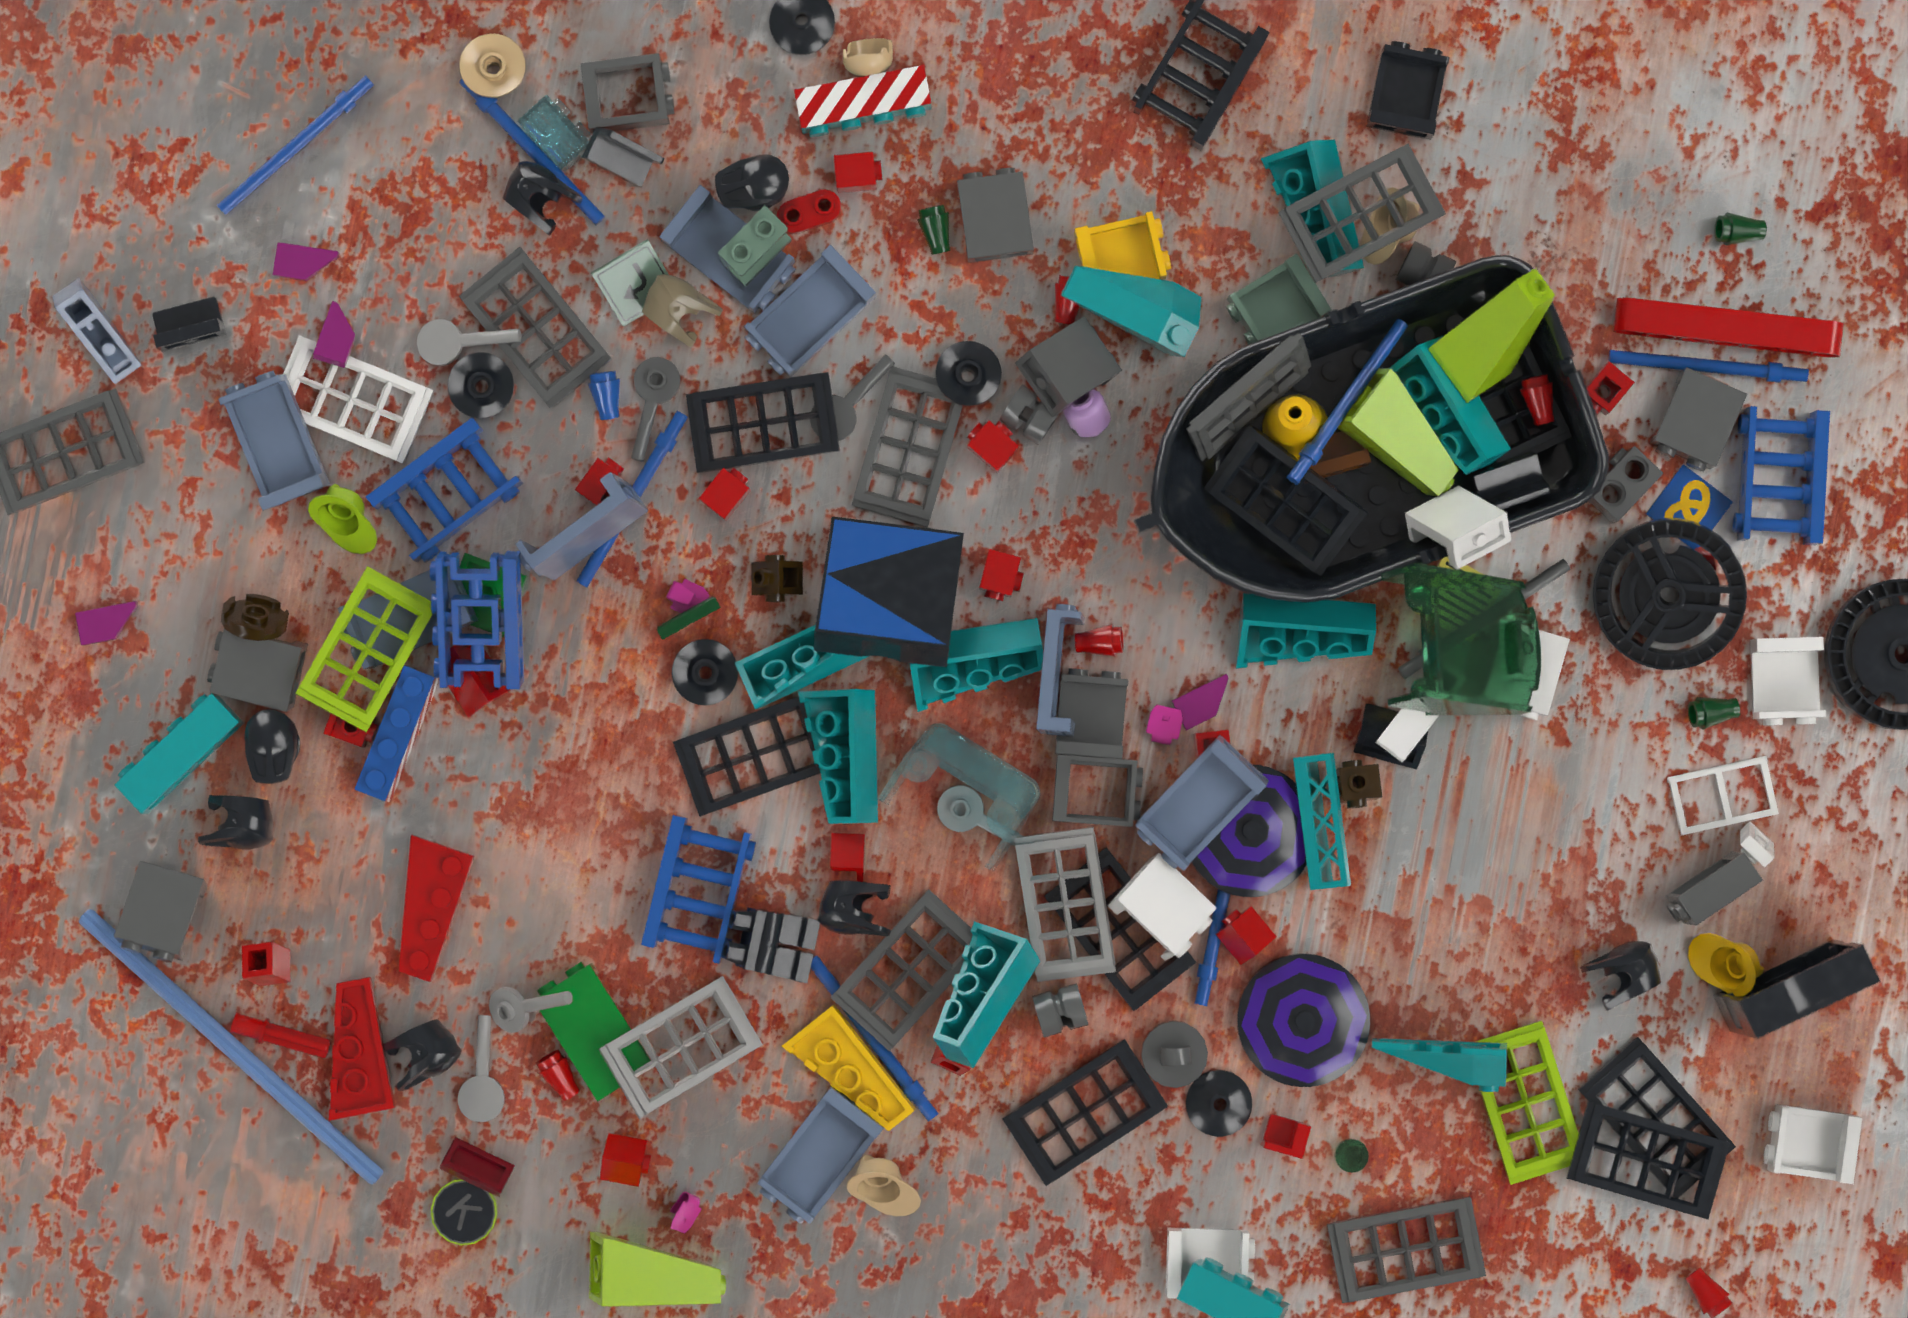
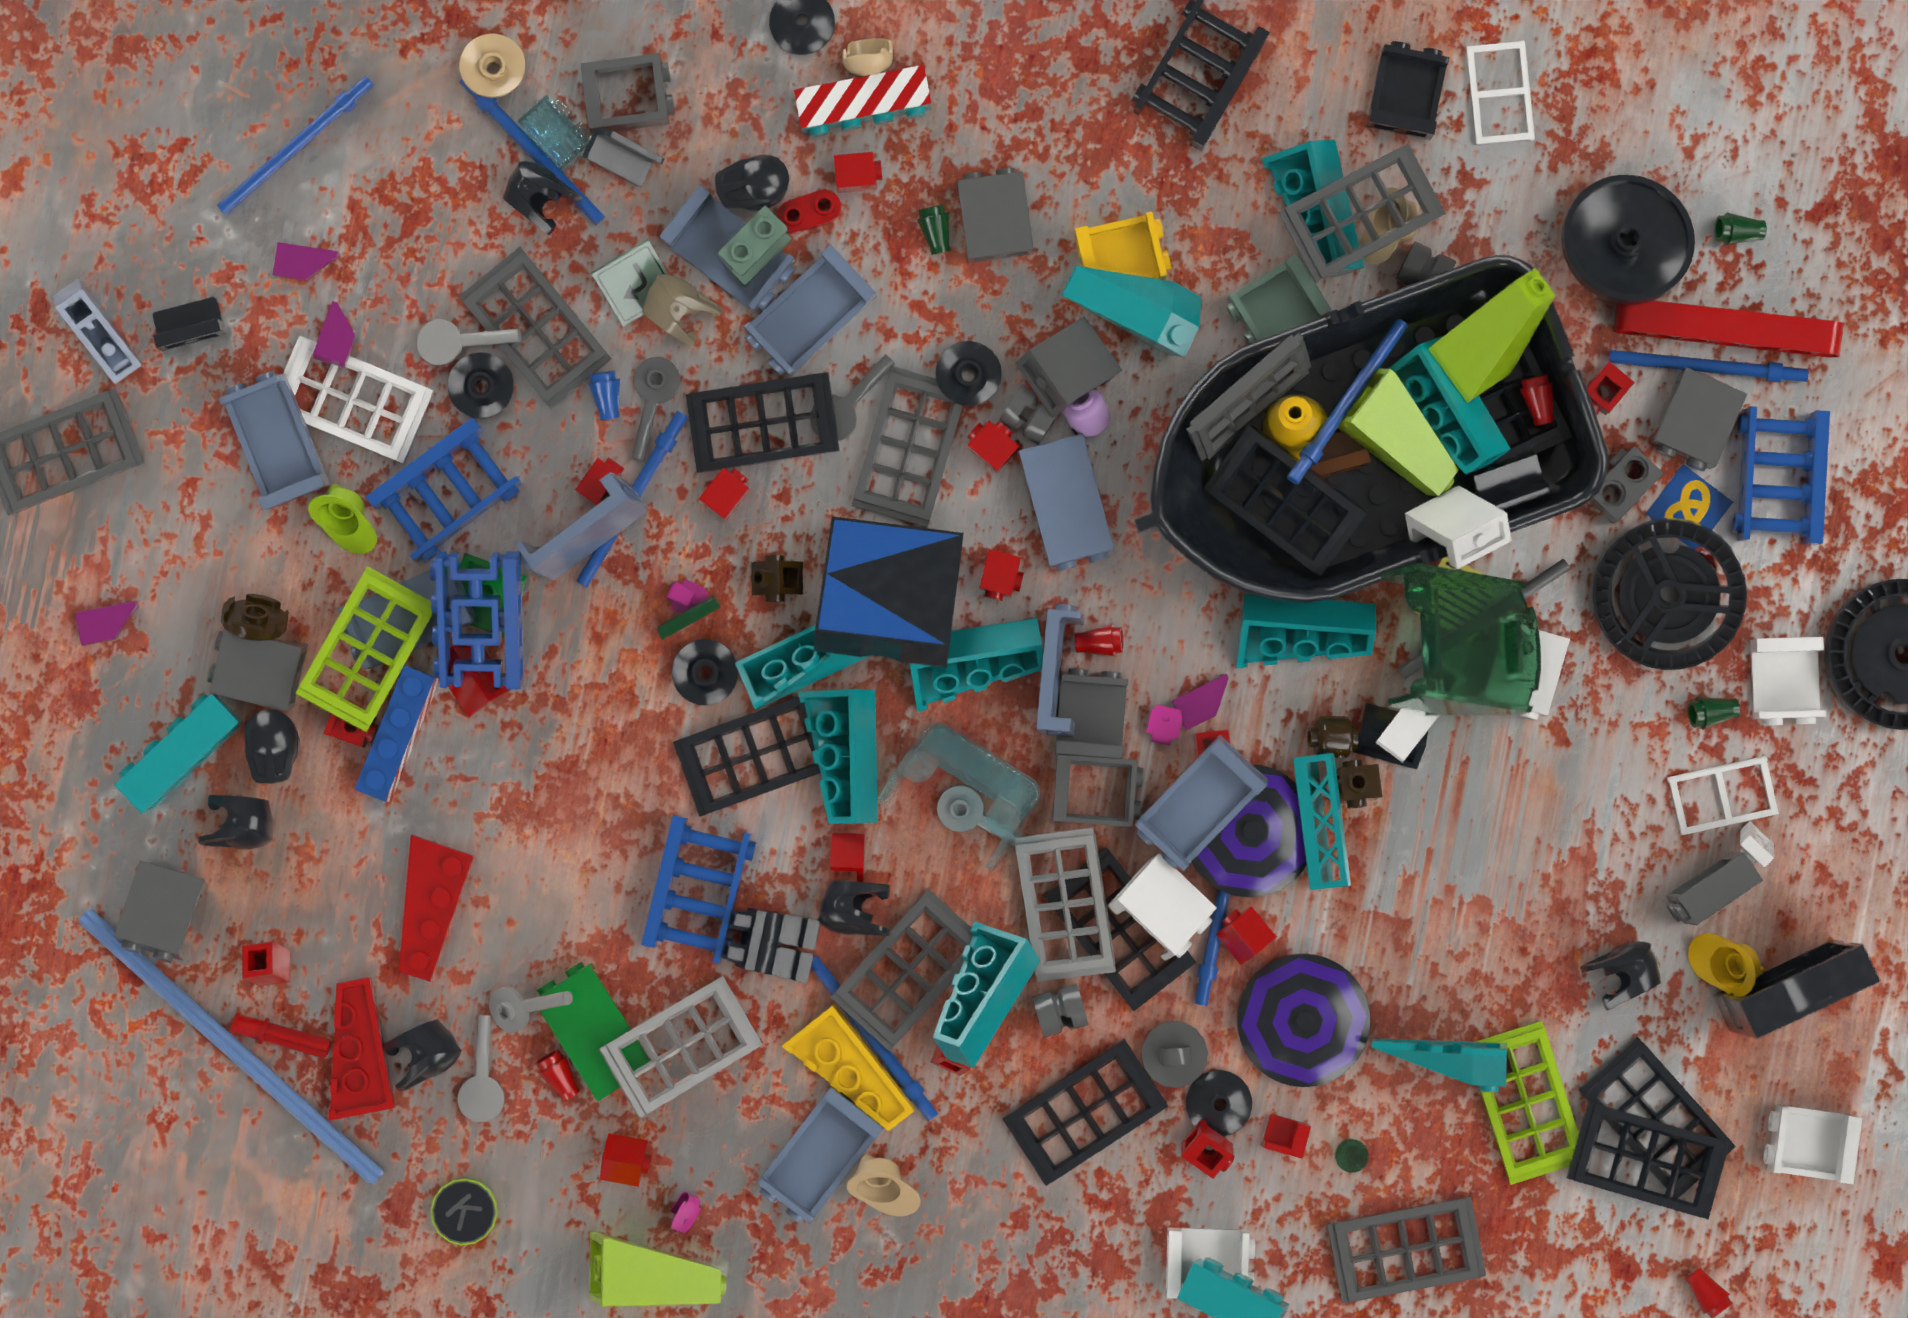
dark red tile [439,1137,515,1197] -> none
red cone [1055,275,1080,325] -> none
none -> sand blue panel [1018,433,1114,572]
none -> red brick [1181,1119,1235,1179]
none -> dark brown head [1307,716,1358,759]
none -> white window [1466,40,1535,145]
none -> black dish [1561,175,1695,305]

